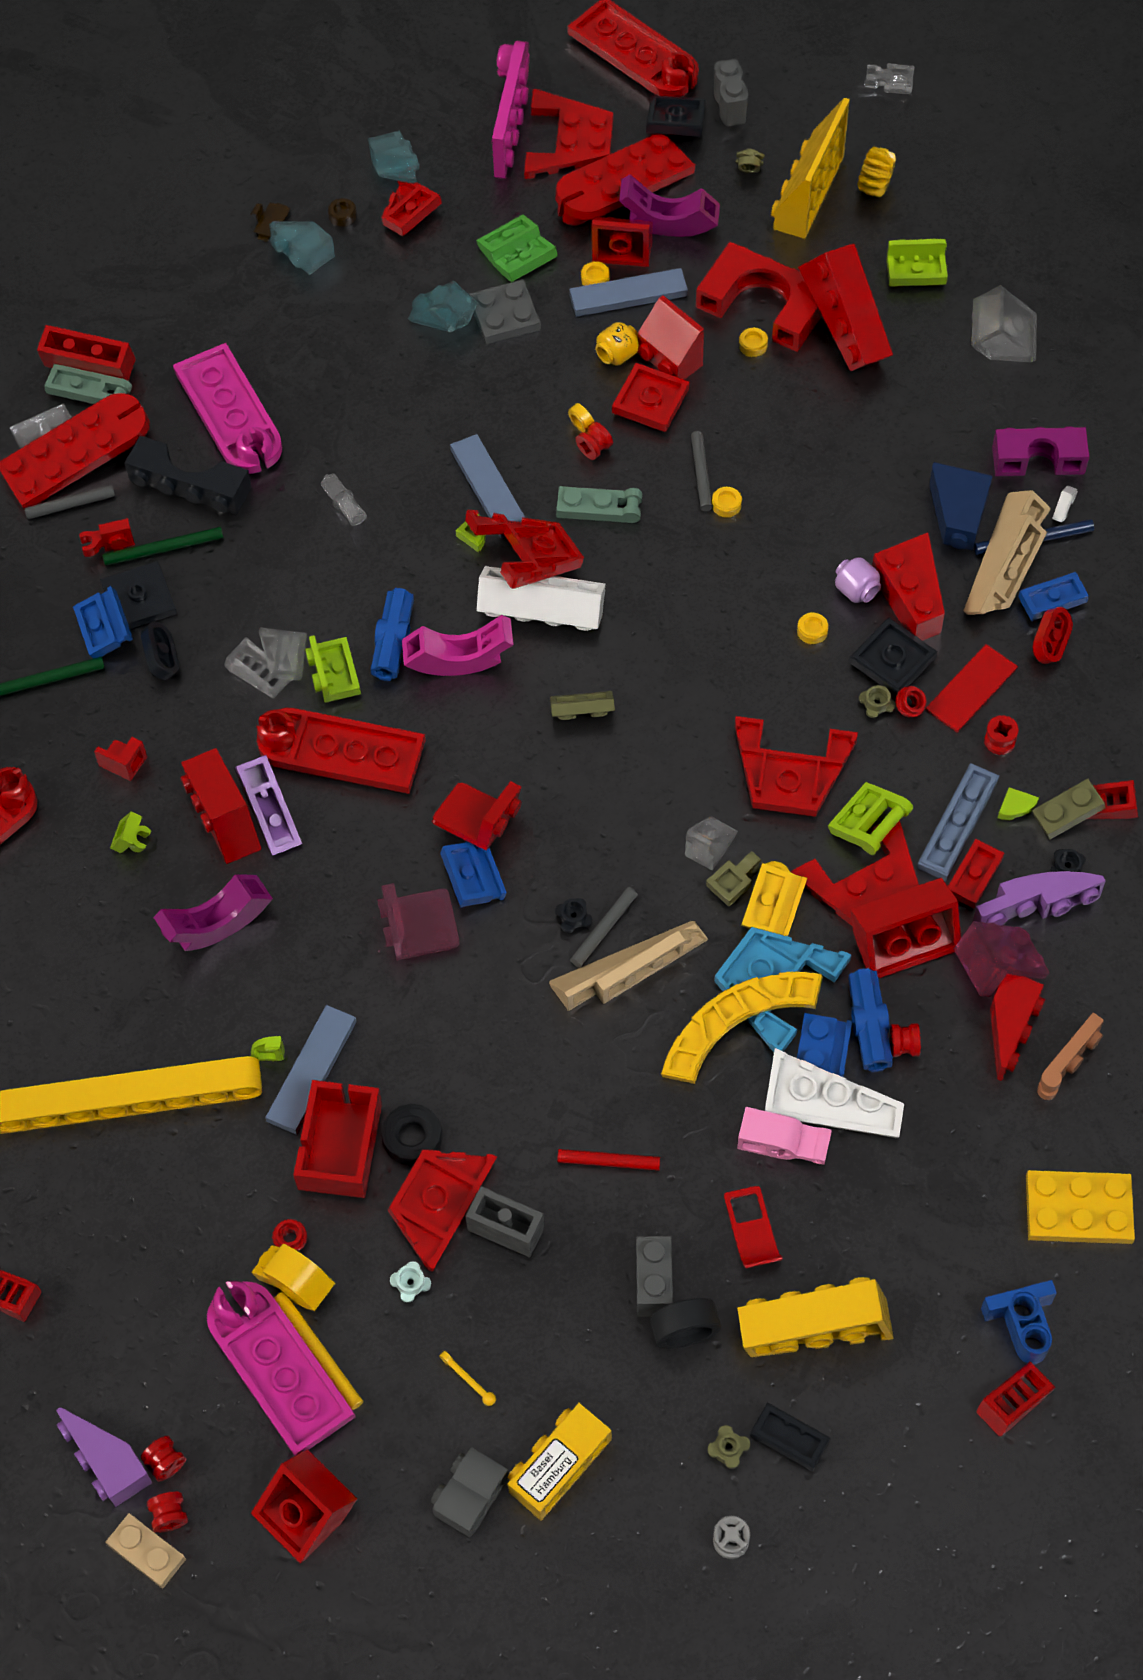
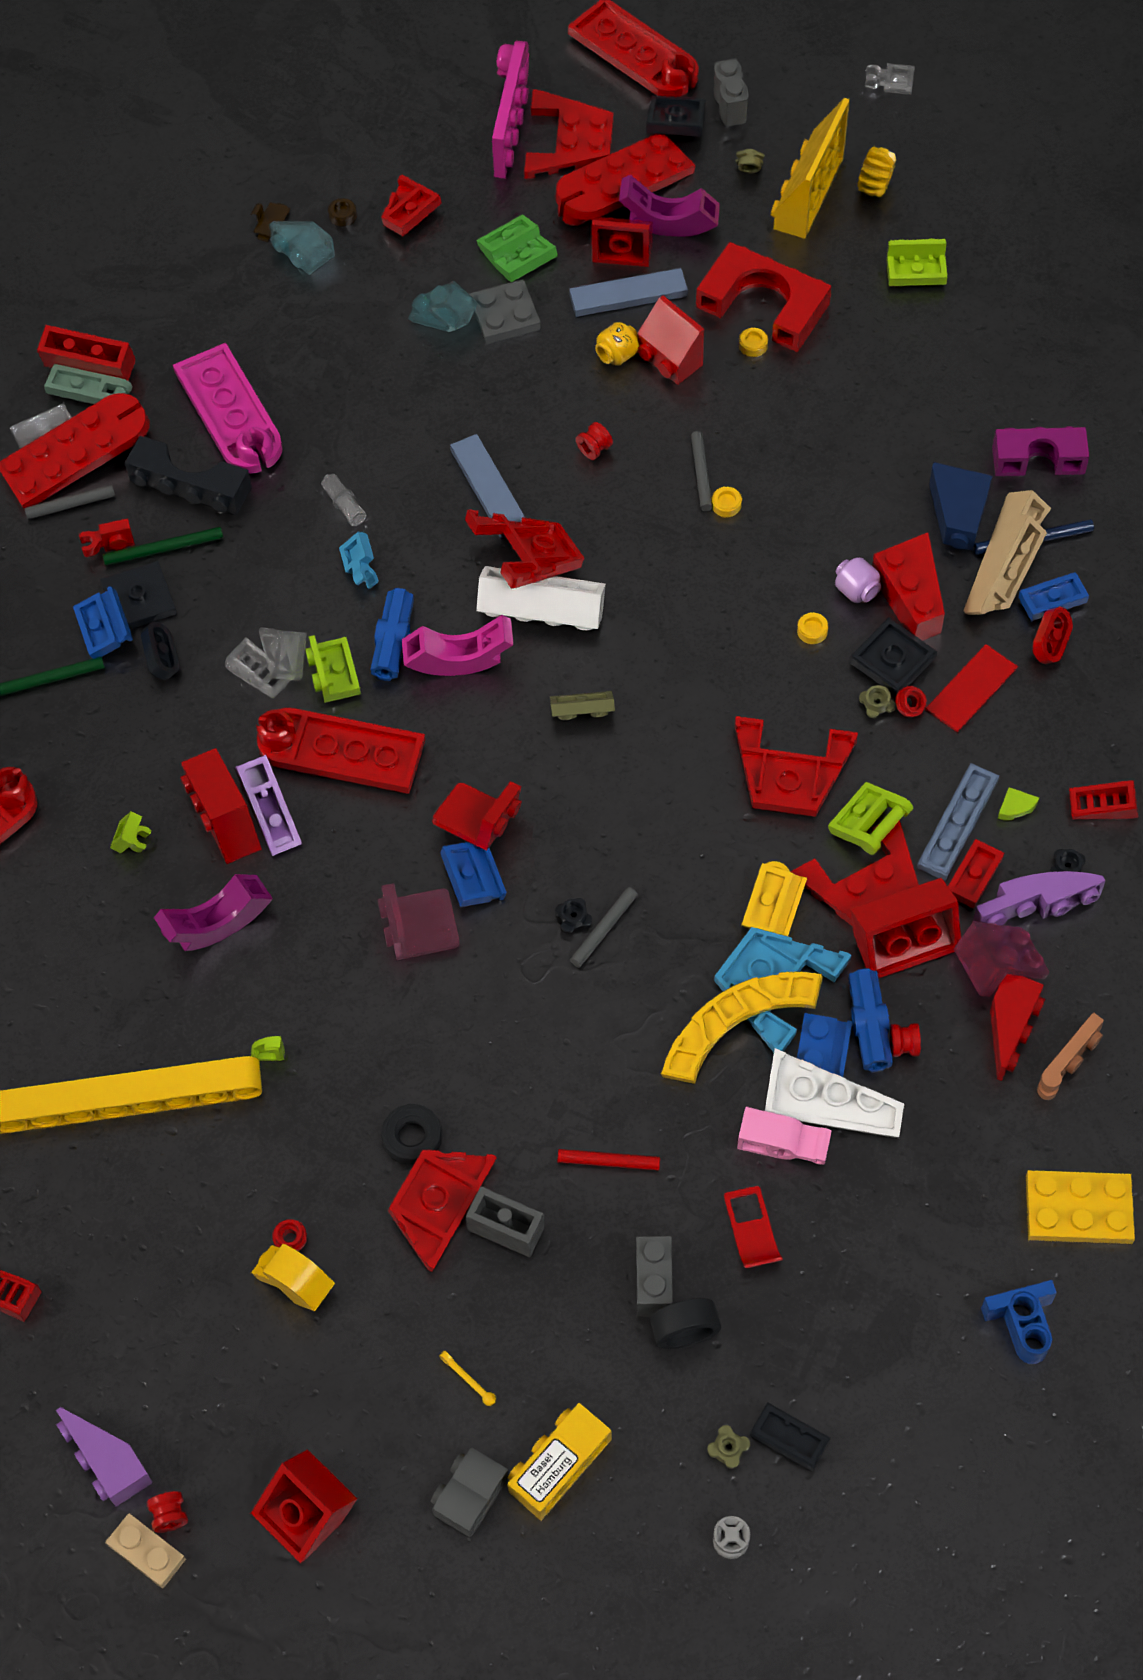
red panel [94,737,147,781] -> none
red wheel [140,1436,186,1482] -> none
dark pink plate [207,1281,355,1456] -> none
sand blue tile [265,1005,357,1135] -> none
yellow bar [274,1292,363,1410] -> none
red piece [293,1080,382,1198] -> none
clear light blue slope [368,131,420,183] -> none
light aqua plate [390,1262,431,1303] -> none
lime tile [455,514,486,552] -> none
tan wedge [549,921,708,1011] -> none
sand green plate [556,486,643,523] -> none
yellow tile [568,403,594,433] -> none
yellow tile [581,262,610,286] -> none
red plate [612,363,690,432] -> none
clear slope [685,816,738,871] -> none
olive plate [706,851,761,906] -> none
yellow wedge [737,1277,894,1357] -> none
red wedge [798,243,893,371] -> none
clear slope [971,285,1037,362] -> none
red slope [977,1361,1055,1437] -> none
red wheel [984,715,1019,755] -> none
olive plate [1032,779,1106,840] -> none
white tile [1052,486,1078,522] -> none
none -> dark azure plate [339,531,378,589]

